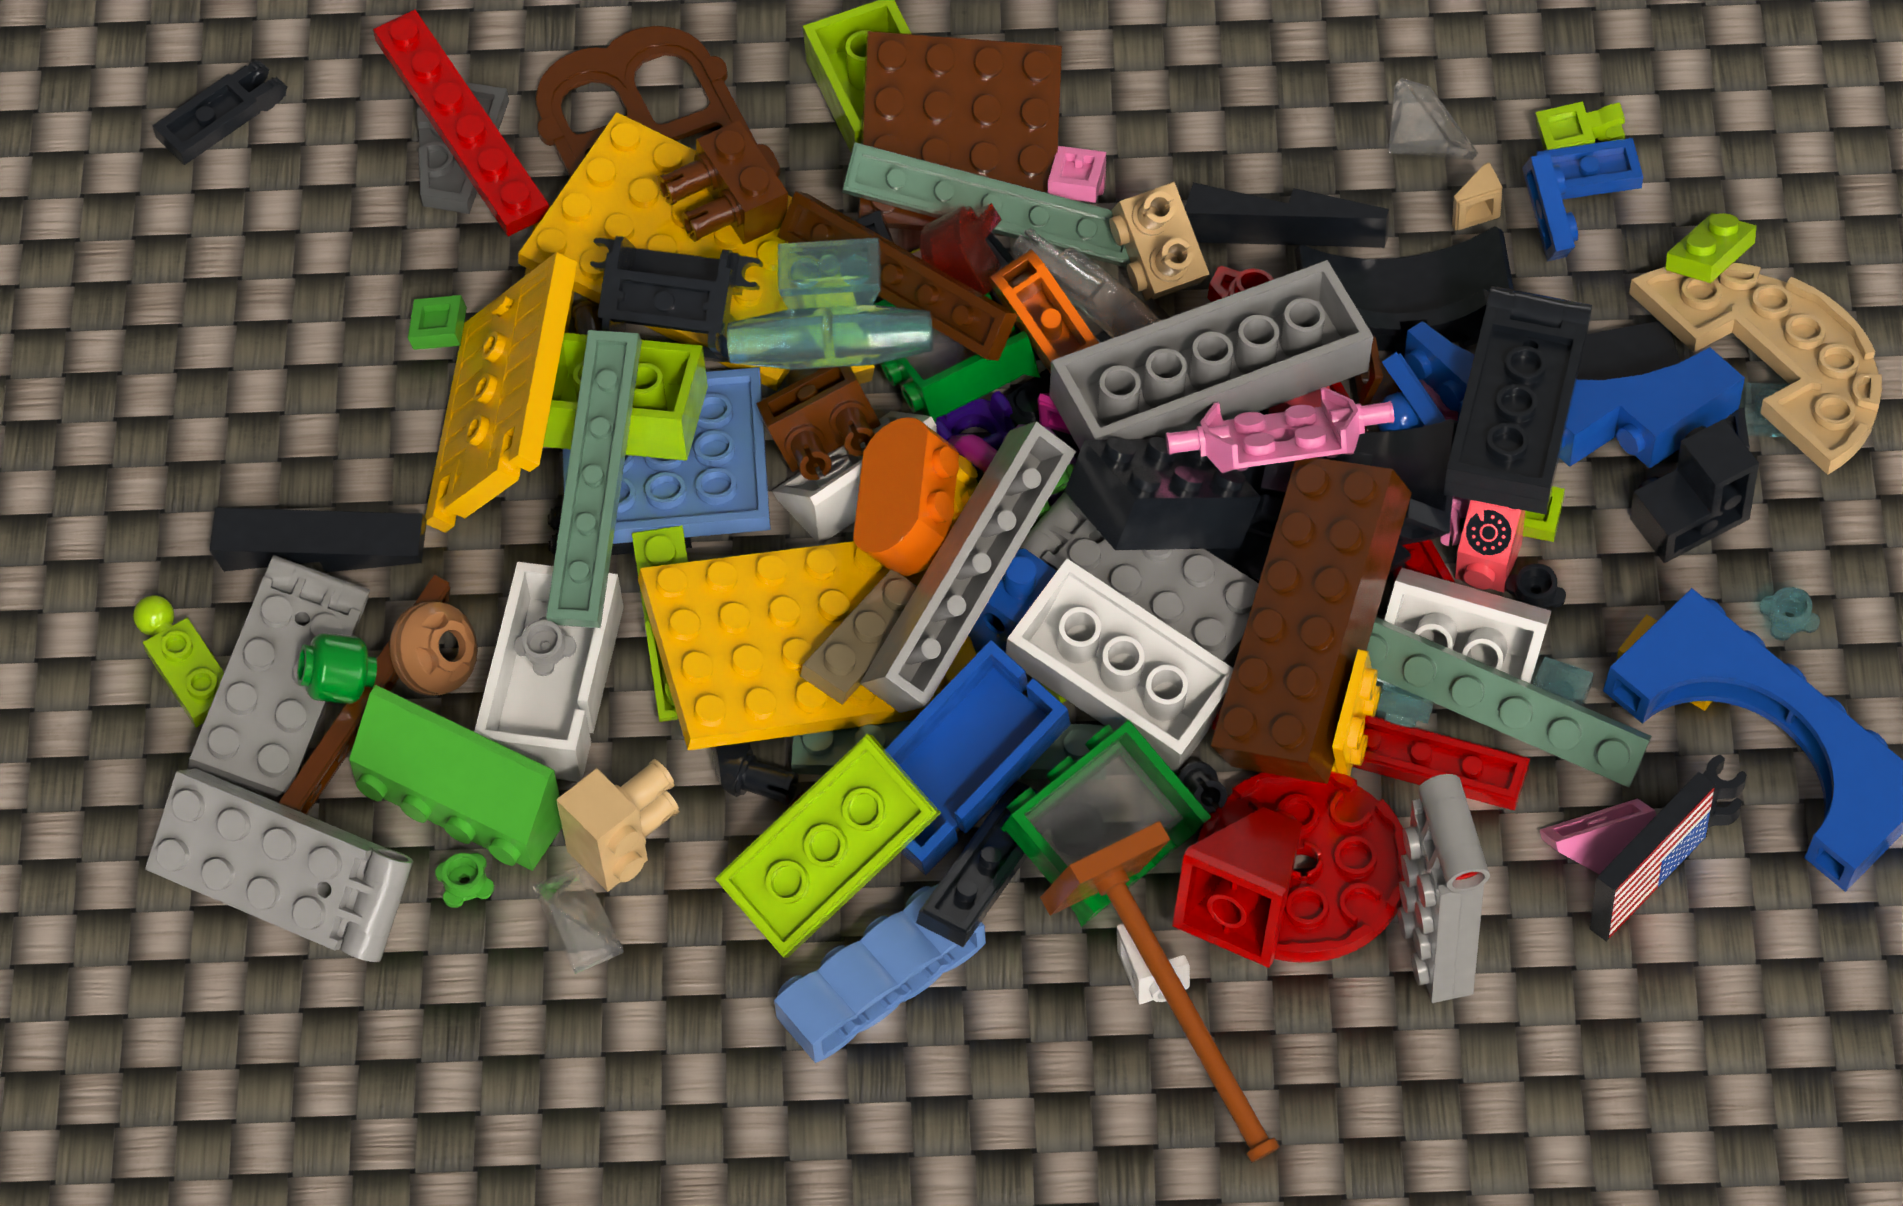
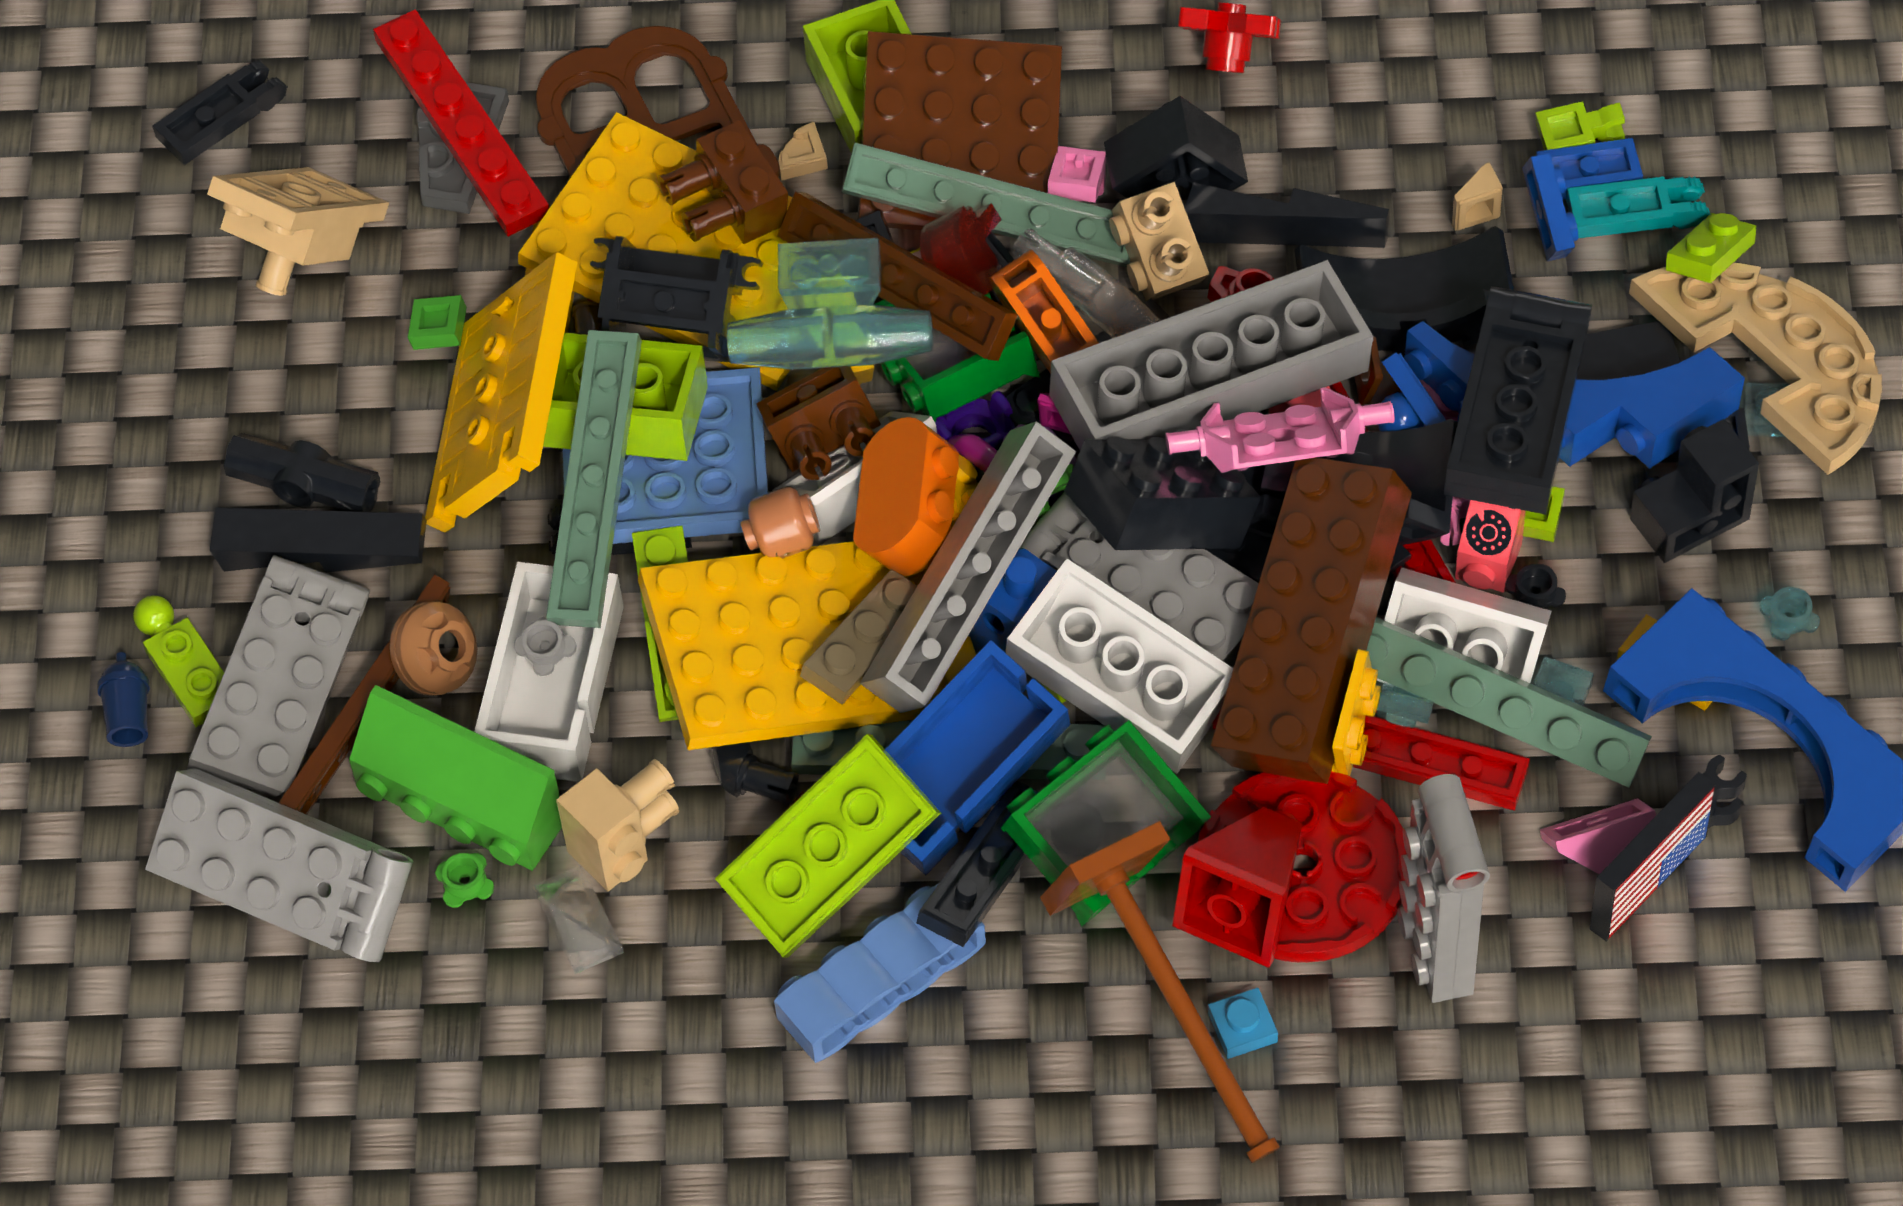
green head [297,633,377,704] -> none
white bracket [1117,924,1190,1005] -> none
black pin [1178,761,1227,813] -> none
clear slope [1388,78,1478,160] -> none
none -> dark blue piece [97,652,150,747]
none -> tan brick [207,167,389,296]
none -> black piece [223,433,381,512]
none -> nougat head [741,486,821,559]
none -> tan tile [779,122,828,181]
none -> black brick [1104,96,1248,198]
none -> red plant [1178,2,1281,73]
none -> dark azure plate [1208,988,1278,1059]
none -> teal hinge [1566,176,1710,239]

